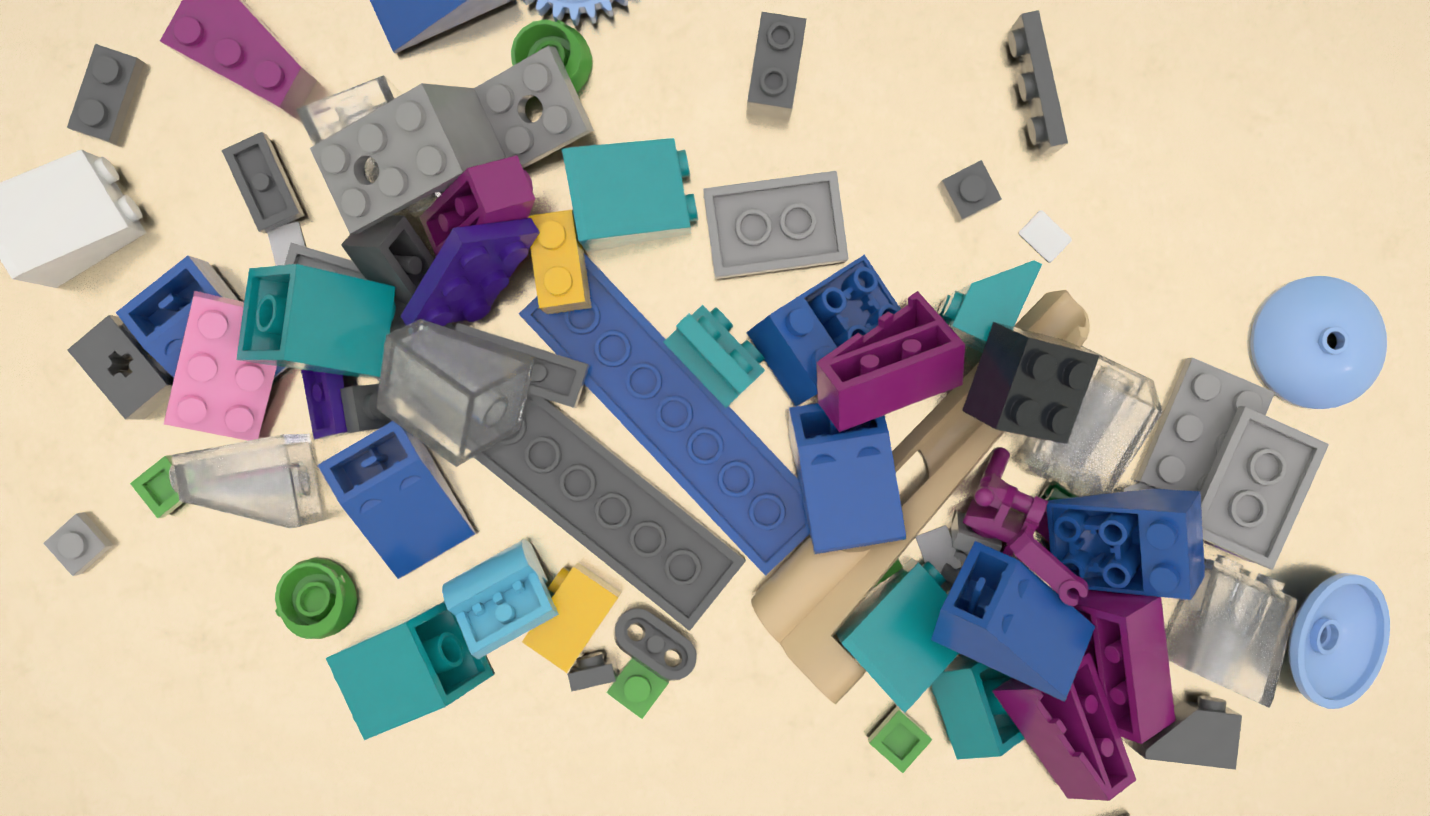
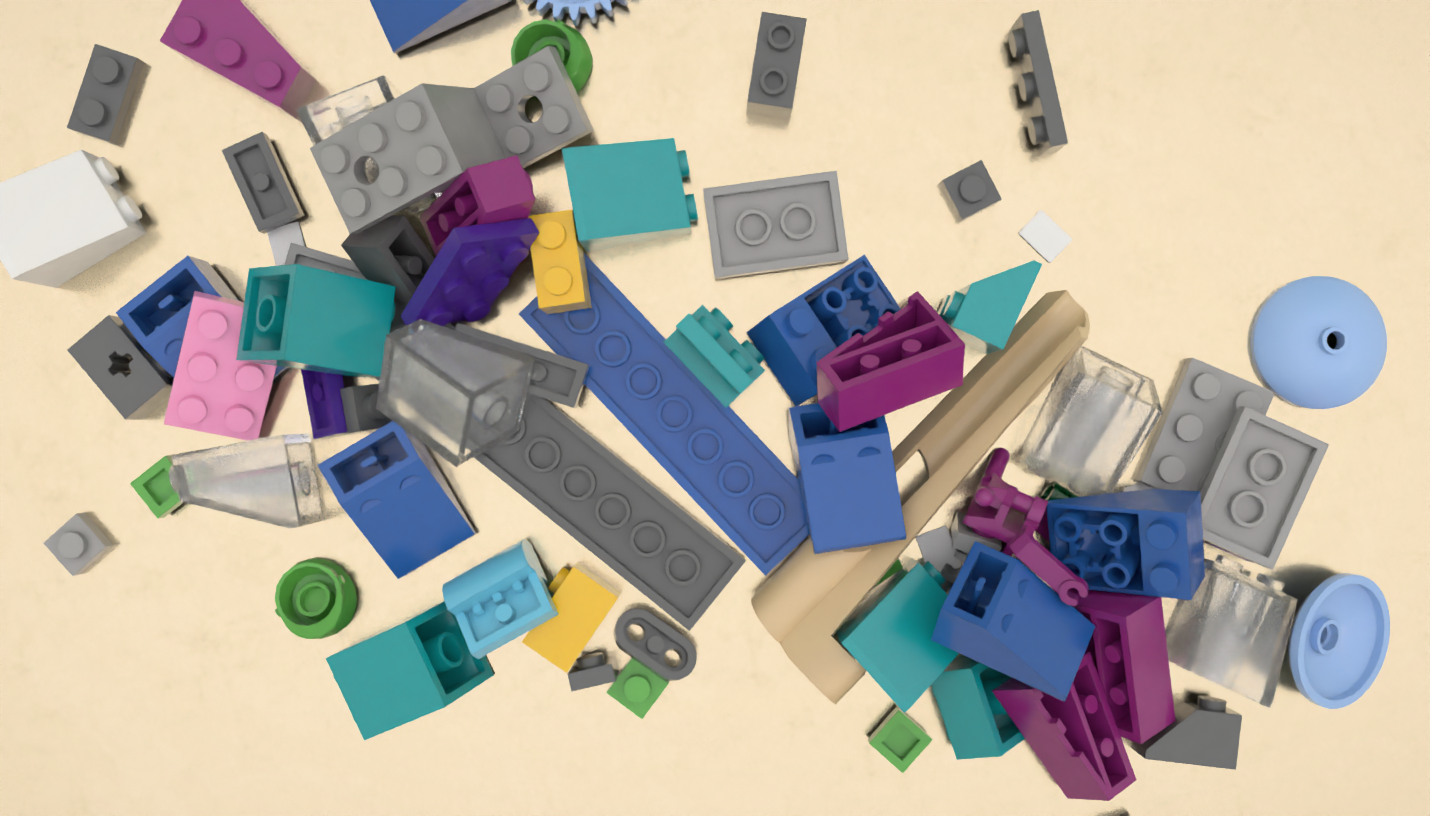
black brick [962,322,1100,444] -> none

